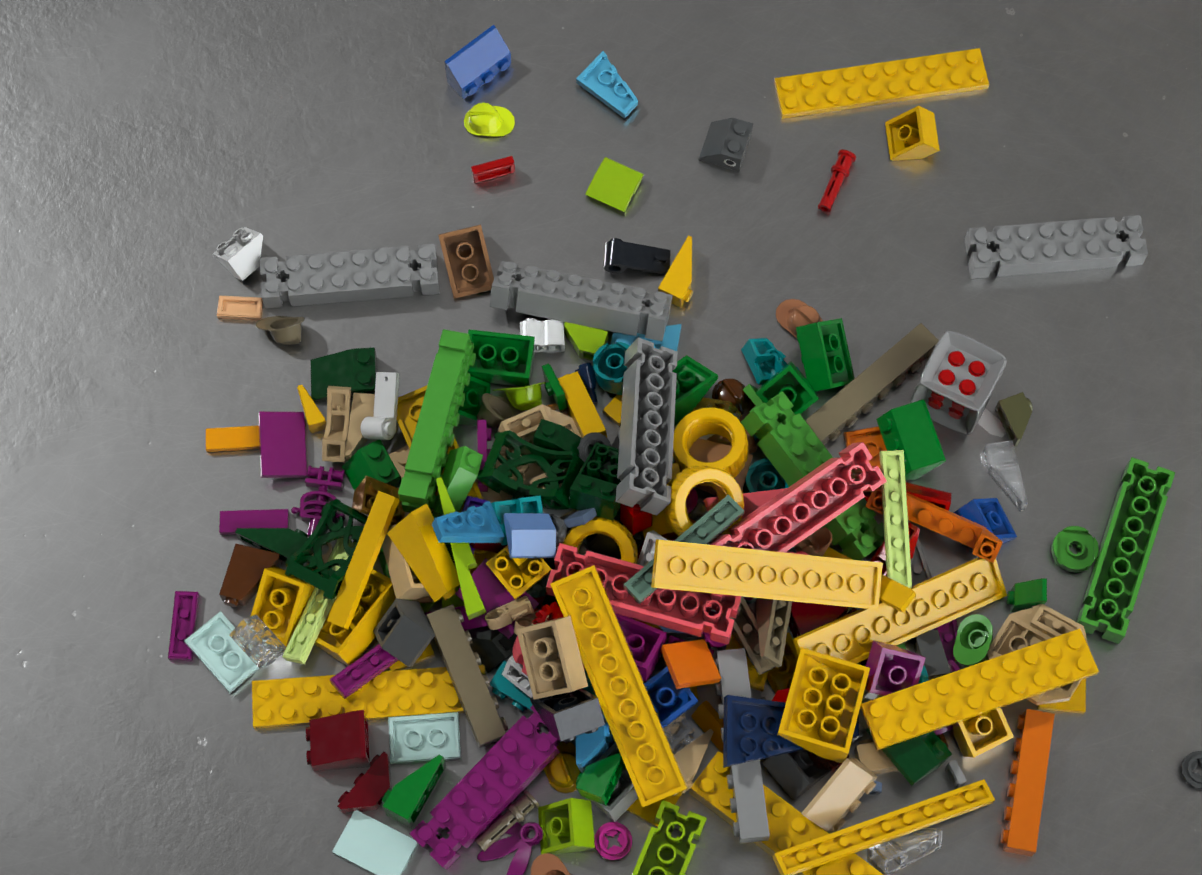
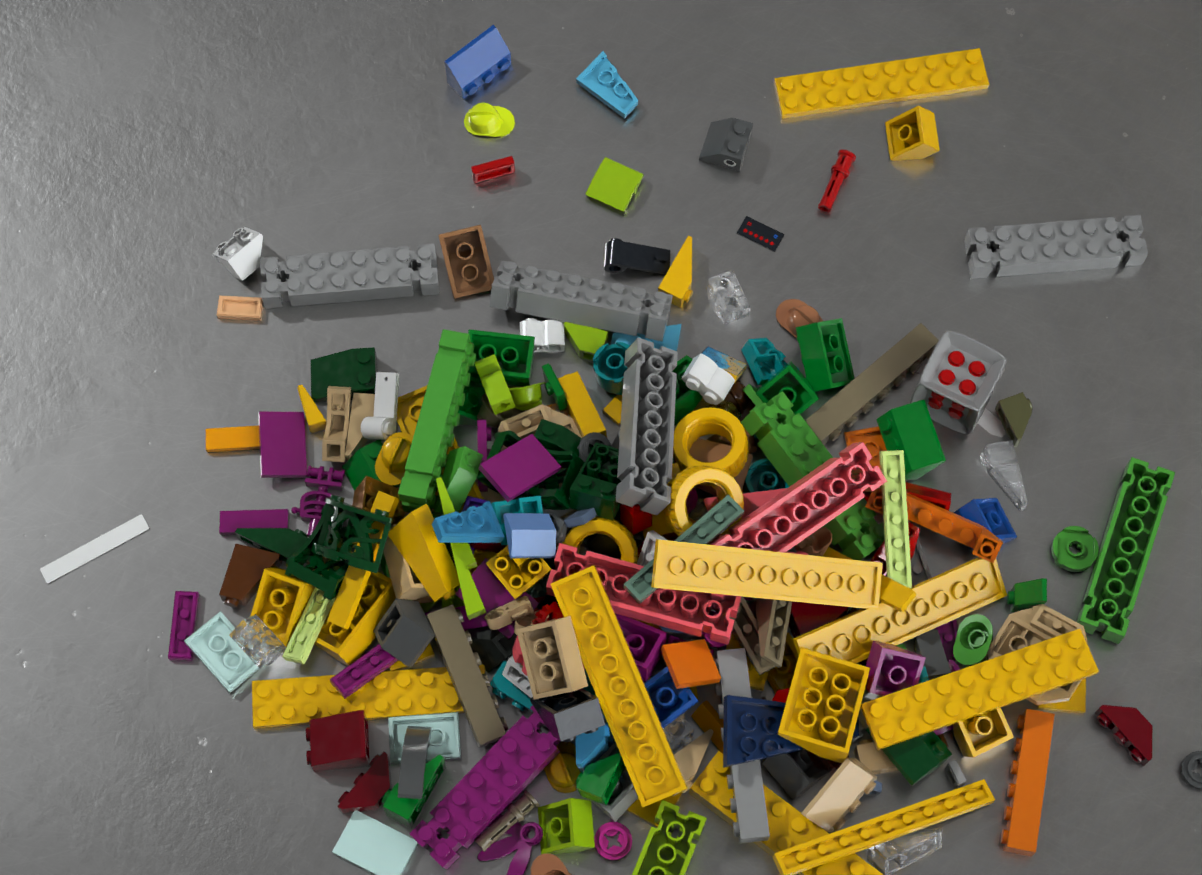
dark tan piece [256,316,305,345] -> none
dark blue cone [575,363,598,404] -> none
none -> white sticker [40,515,149,583]
none -> dark green fence [311,494,393,573]
none -> yellow piece [375,432,413,485]
none -> dark grey slope [398,726,432,799]
none -> lime piece [475,354,516,415]
none -> magenta tile [478,434,561,502]
none -> white brick [682,353,735,405]
none -> tile [701,347,748,383]
none -> clear brick [706,270,750,325]
none -> black sticker [737,216,785,251]
none -> dark red slope [1095,705,1153,766]

